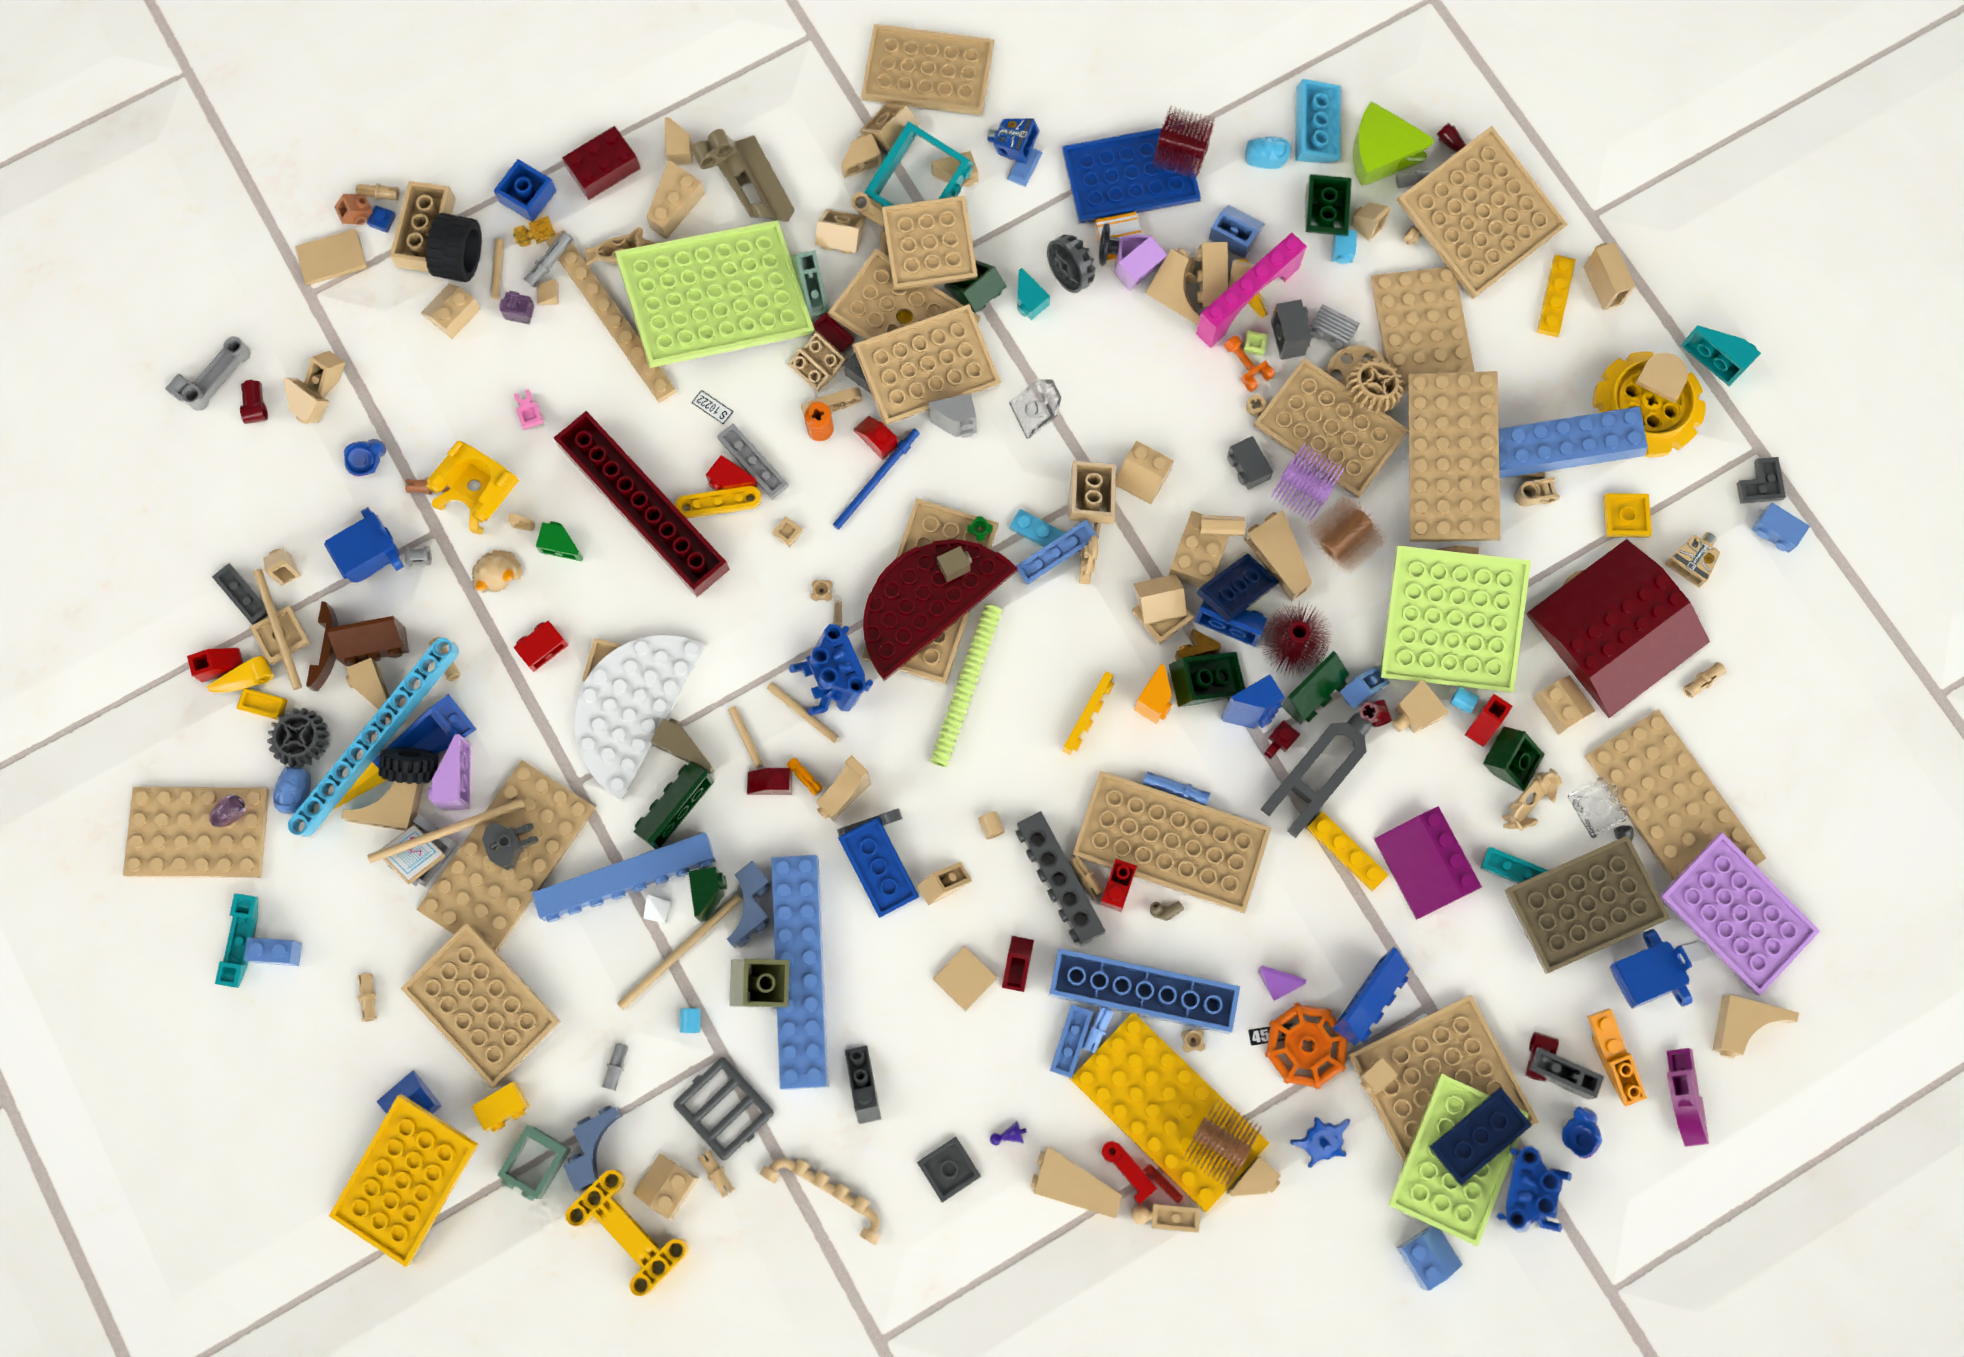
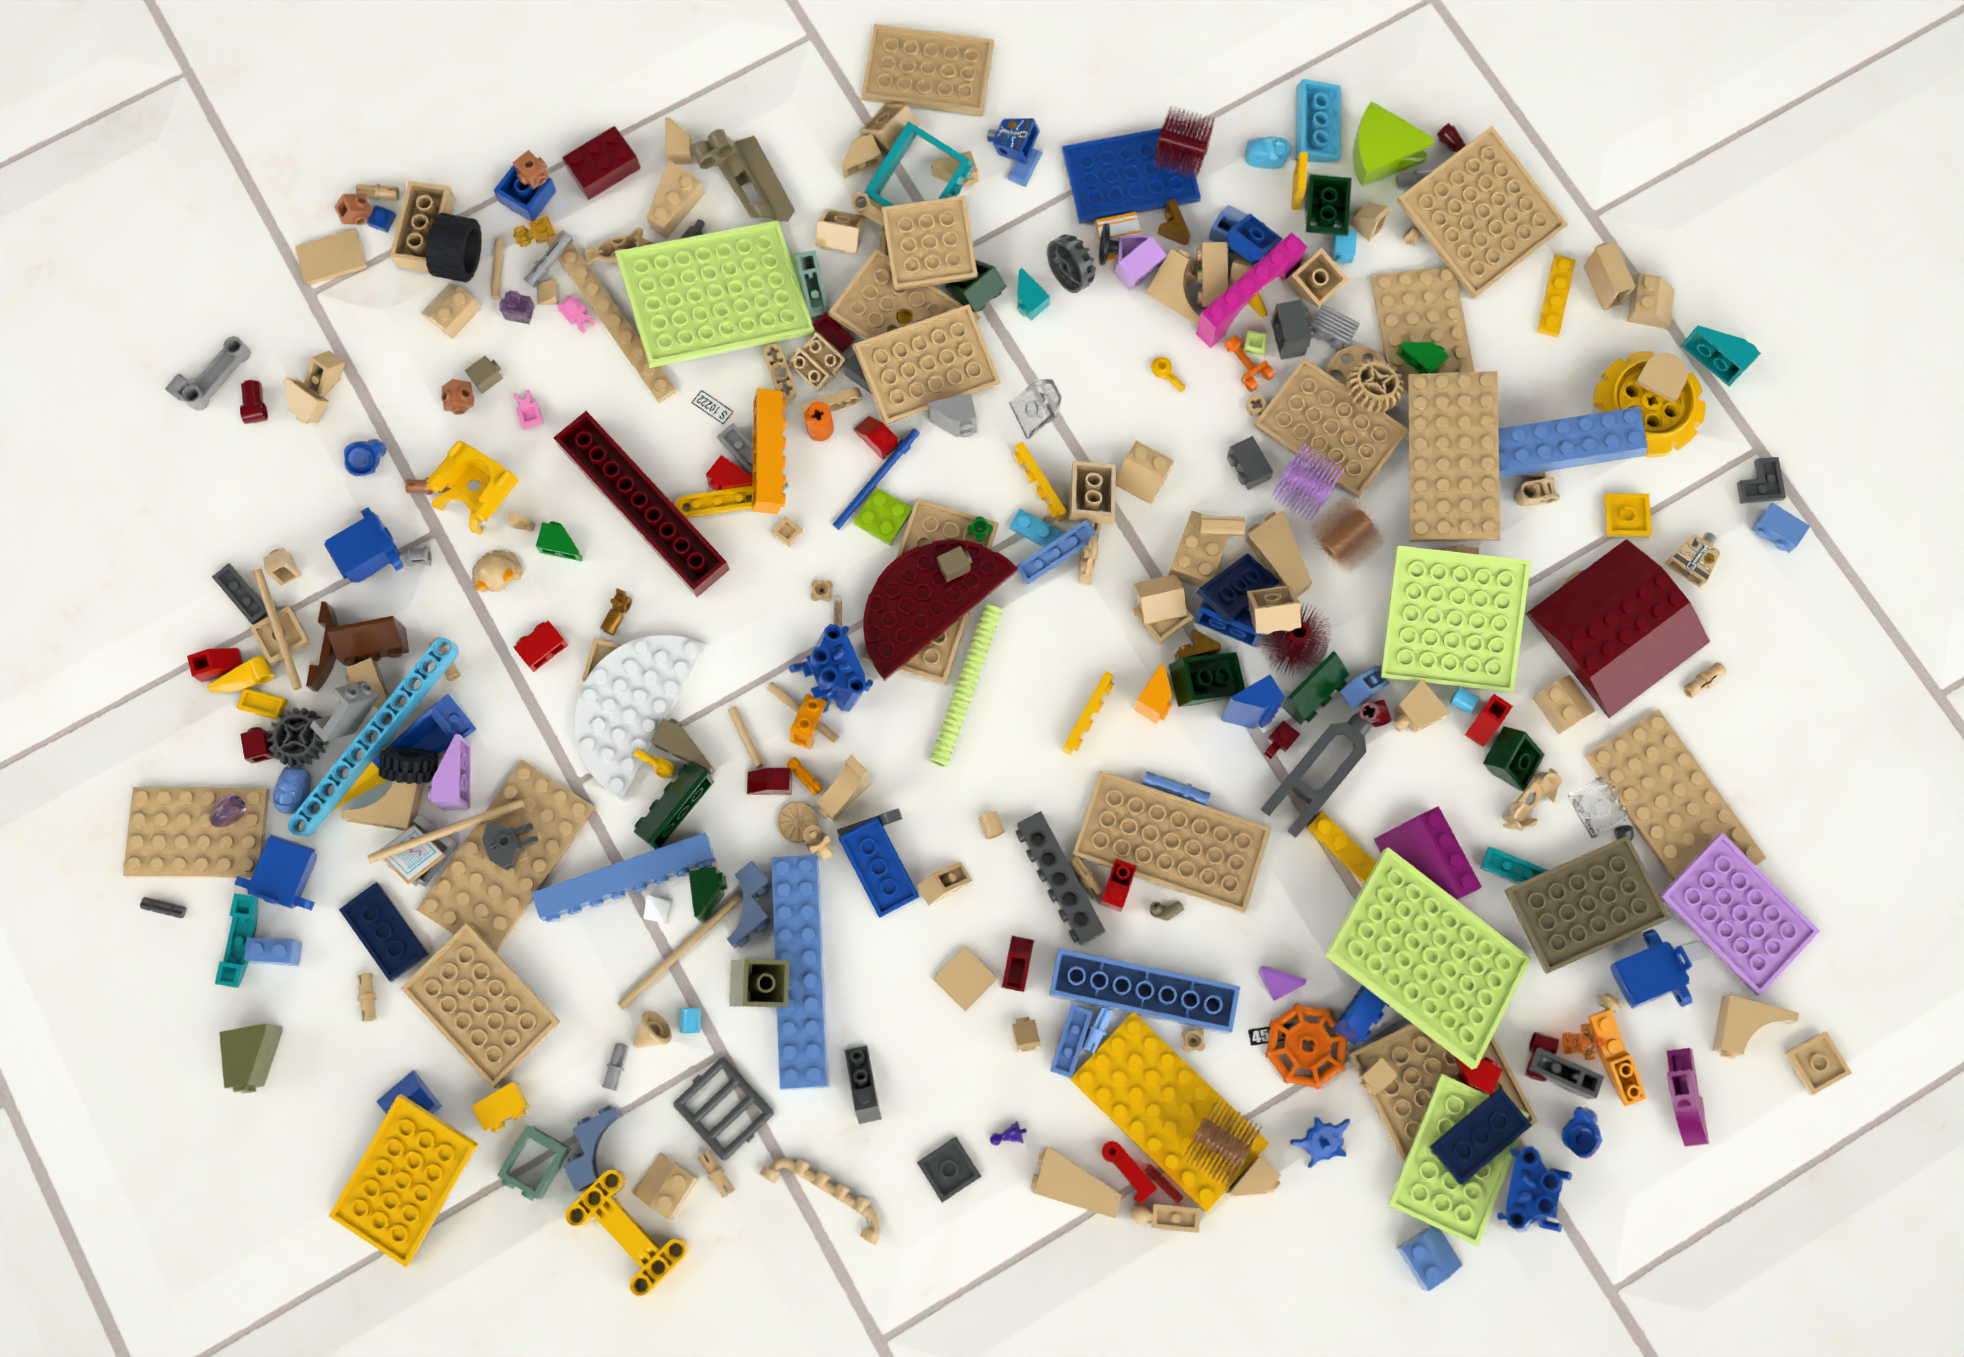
none -> dark grey axle [140,897,186,918]
none -> olive slope [219,1023,283,1094]
none -> blue piece [234,834,317,911]
none -> dark red brick [240,727,274,764]
none -> light grey panel [310,681,379,742]
none -> dark blue tile [339,882,429,982]
none -> nougat brick [441,379,474,415]
none -> dark tan brick [465,356,503,394]
none -> nougat brick [513,150,549,189]
none -> bright pink plate [557,295,595,333]
none -> pearl gold bar [600,588,632,636]
none -> yellow plate [633,748,675,779]
none -> tan hat [633,1011,672,1048]
none -> dark grey bar [680,219,705,239]
none -> light orange brick [752,388,786,514]
none -> tan beam [763,343,797,402]
none -> tan wheel [777,802,818,843]
none -> light orange bracket [790,694,826,750]
none -> tan hips [803,824,834,861]
none -> lime plate [853,487,913,546]
none -> tan slope [1012,1017,1041,1053]
none -> yellow plate [1013,442,1067,522]
none -> yellow plate [1151,357,1186,393]
none -> pearl gold slope [1158,199,1190,245]
none -> blue slope [1227,214,1283,264]
none -> tan slope [1247,585,1301,634]
none -> tan slope [1284,248,1349,307]
none -> yellow tile [1291,152,1308,210]
none -> yellowish green plate [1324,847,1531,1069]
none -> green slope [1396,342,1449,374]
none -> red slope [1453,1055,1503,1095]
none -> clear orange piece [1562,1024,1604,1060]
none -> tan plate [1598,993,1623,1013]
none -> tan slope [1627,273,1675,329]
none -> tan plate [1784,1032,1852,1095]

